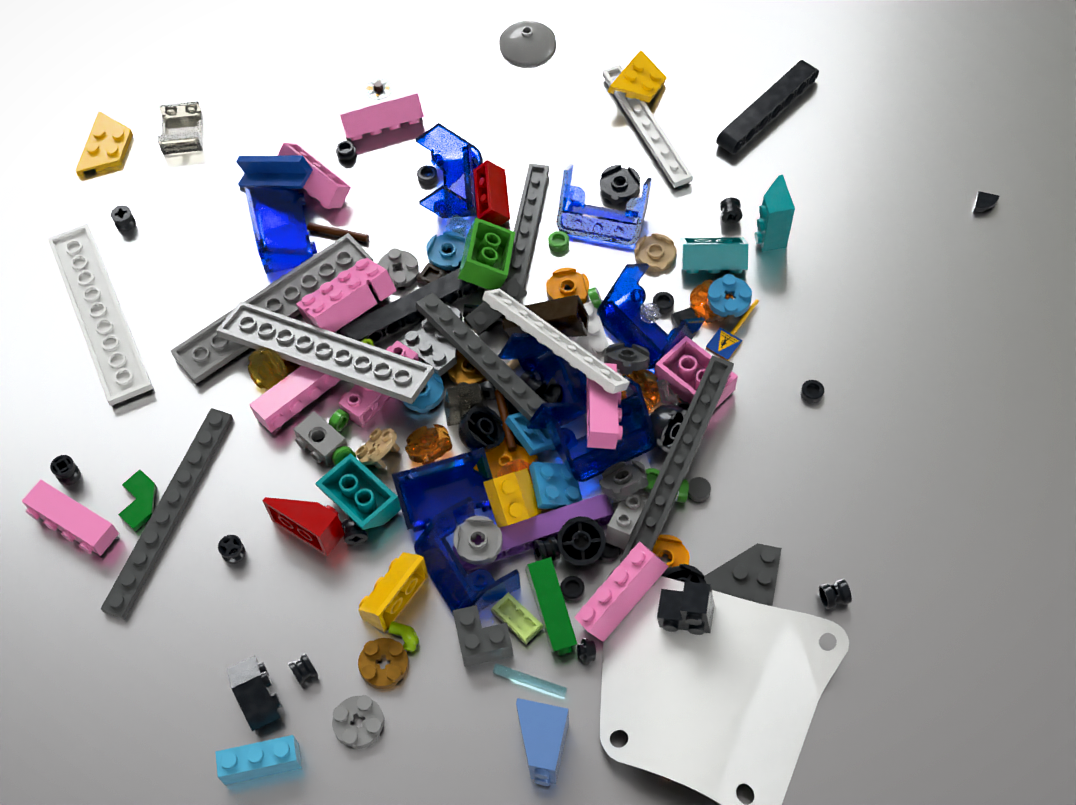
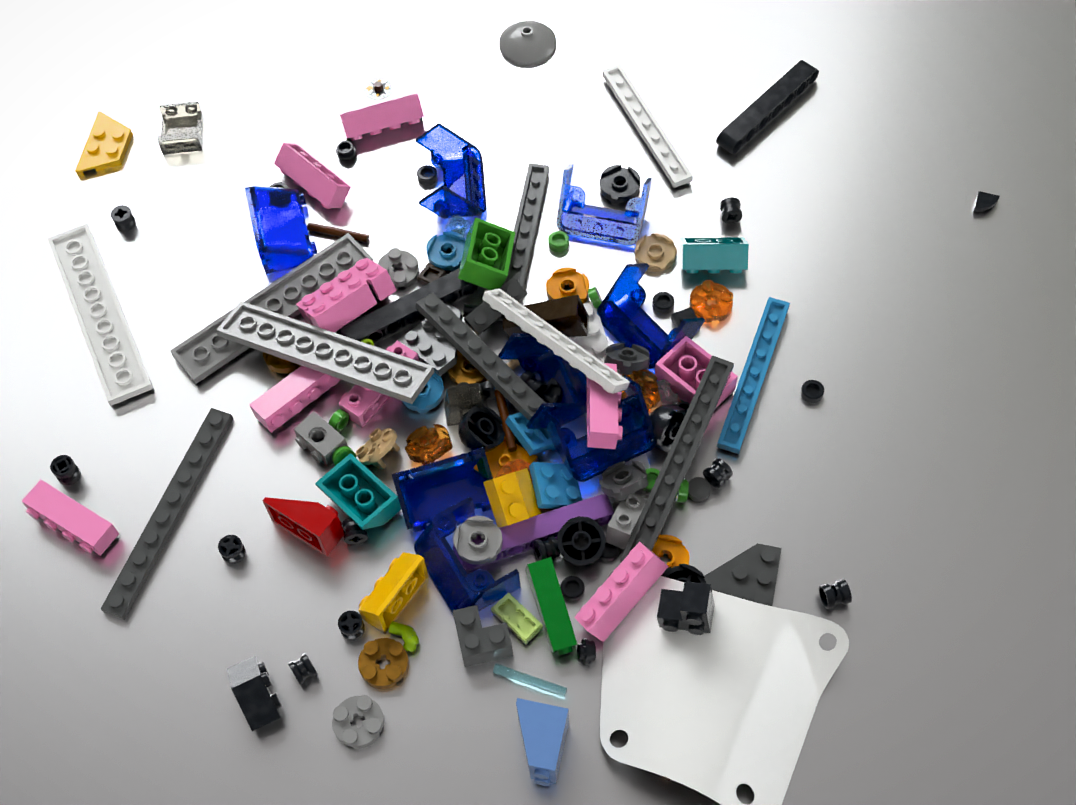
green tile [118,469,157,532] -> none
medium azure brick [215,735,302,785] -> none
blue panel [235,155,313,189] -> none
clear yellow tile [248,348,287,391] -> none
red brick [473,160,510,226] -> none
yellow wing [608,50,667,103] -> none
clear plate [640,303,661,323] -> none
piece [705,299,759,361] -> none
dark azure plate [707,274,752,317] -> none
teal slope [754,174,795,252] -> none
none -> black wheel [338,611,365,641]
none -> black wheel [703,458,733,488]
none -> dark azure plate [717,297,790,454]

